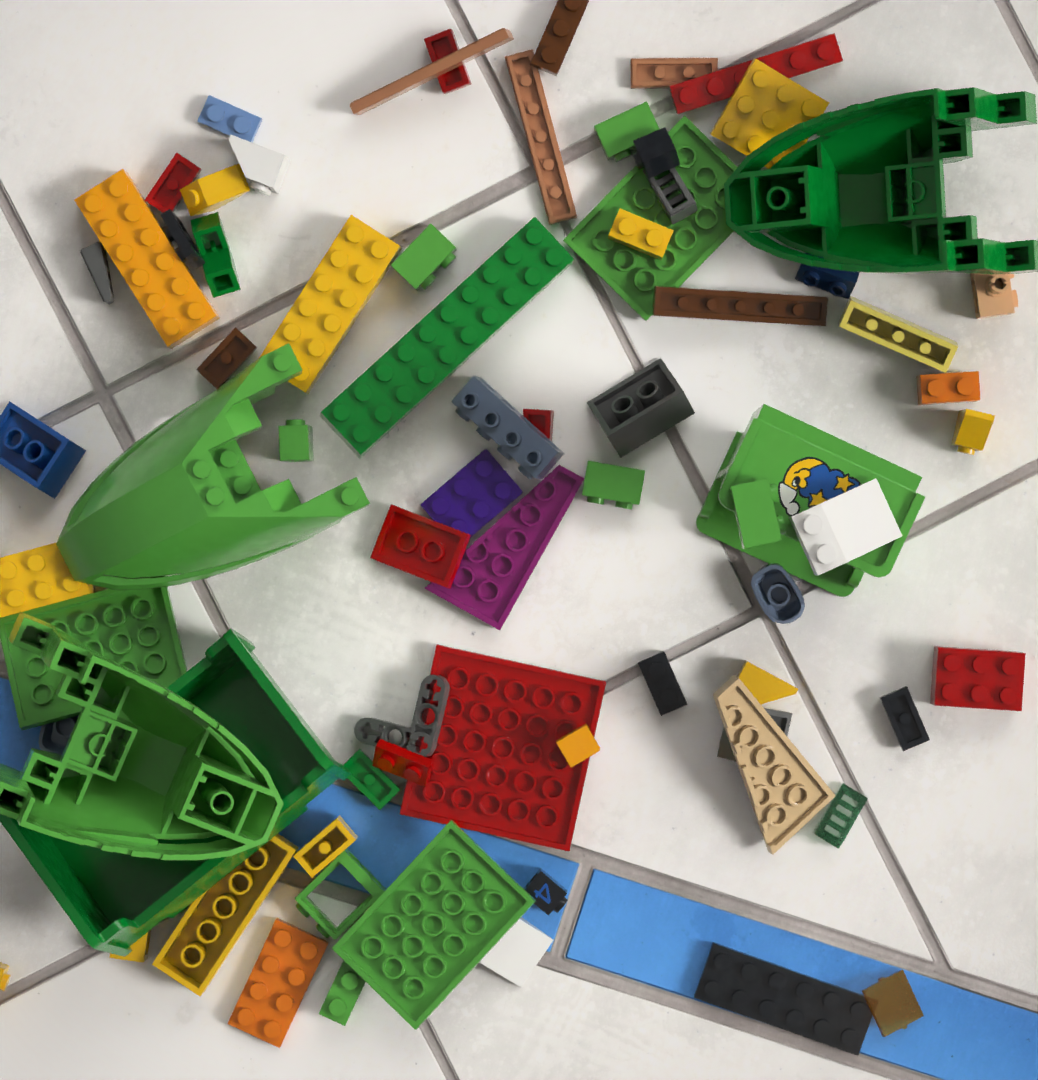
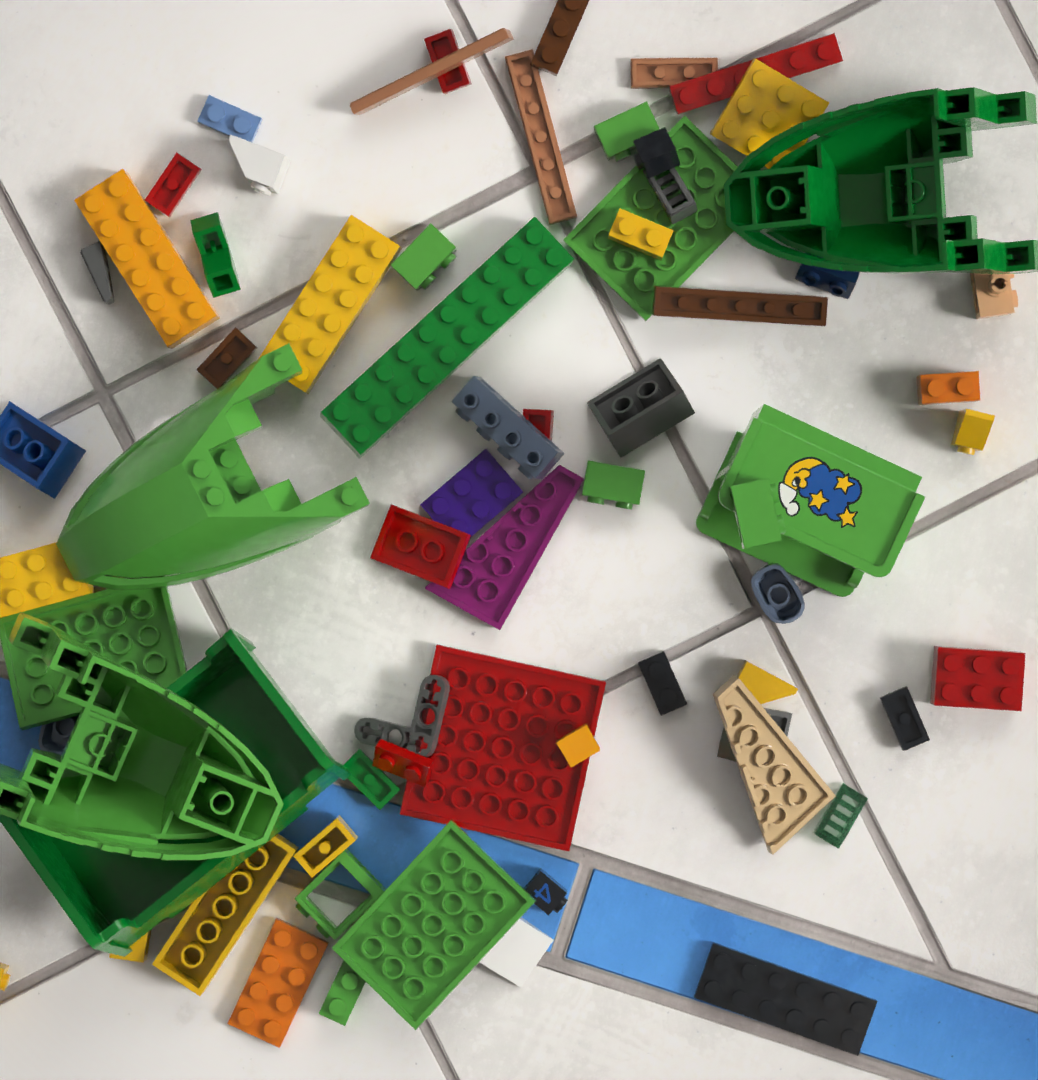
black plate [161,209,205,269] -> none
yellow slope [180,164,250,217] -> none
bright green brick [279,419,314,462] -> none
white slope [789,478,902,576] -> none
light yellow brick [838,296,958,373] -> none
clear orange piece [862,970,924,1037] -> none

